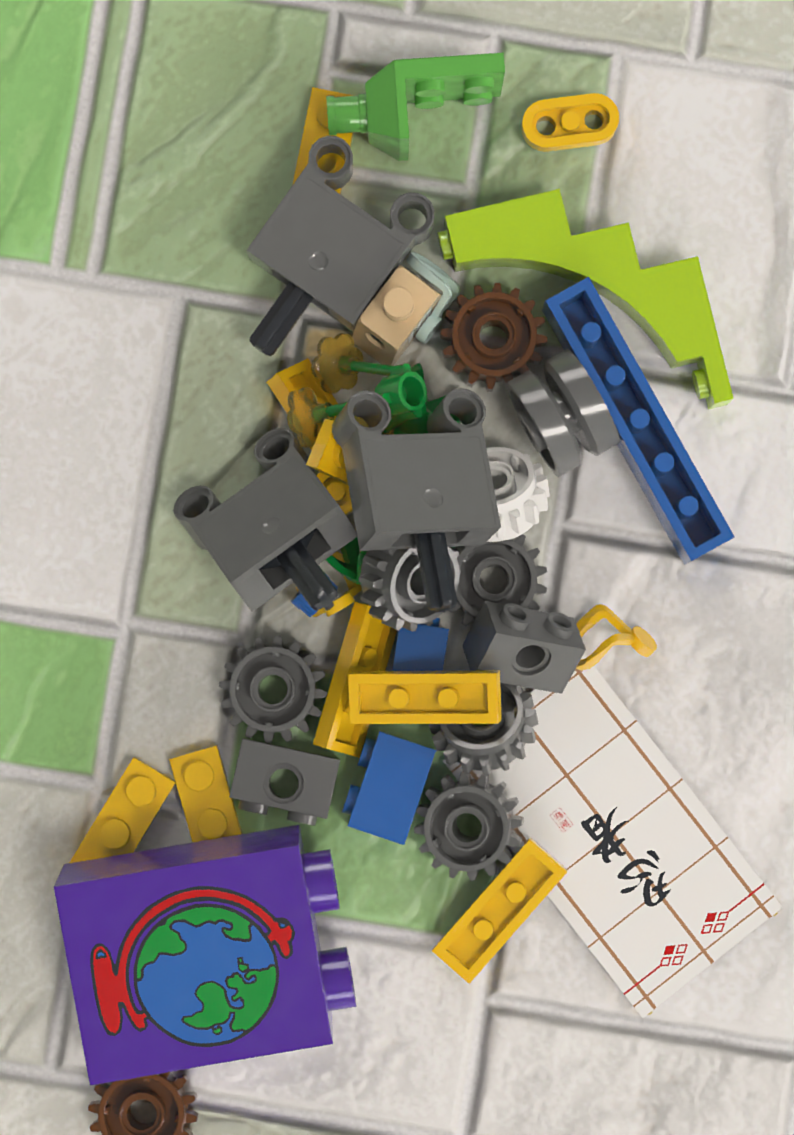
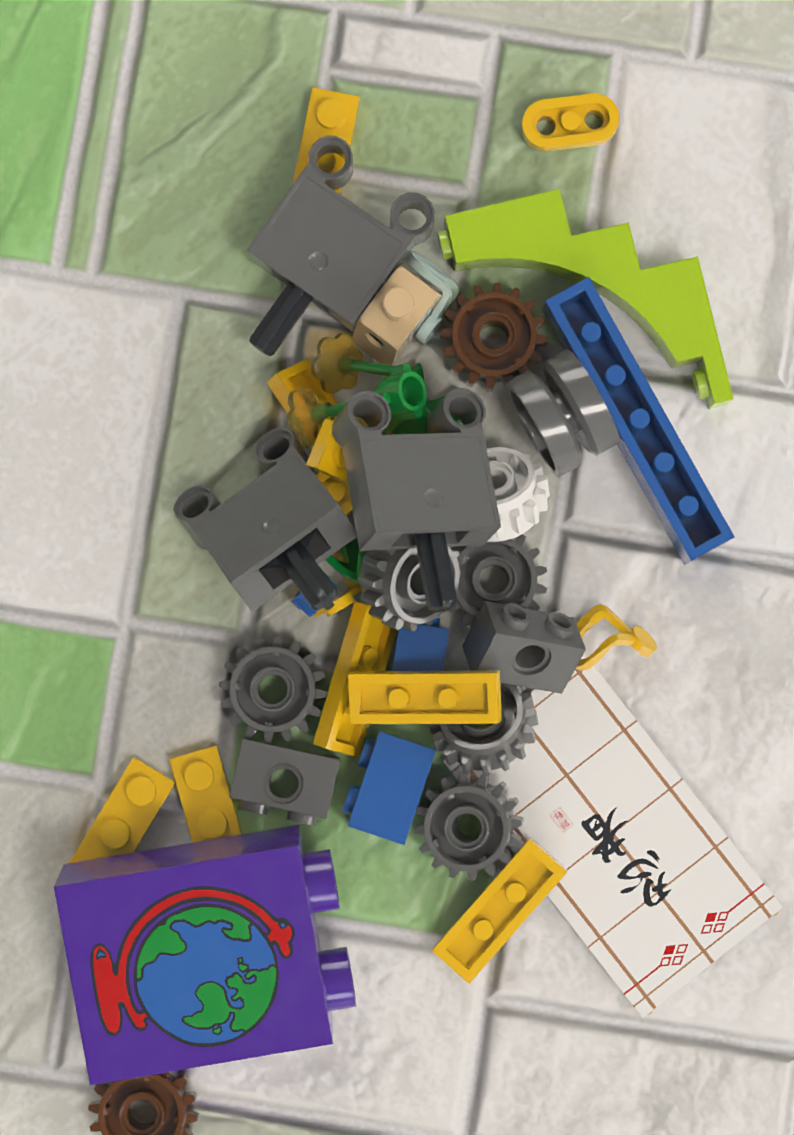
bright green plate [326,52,505,161] -> none

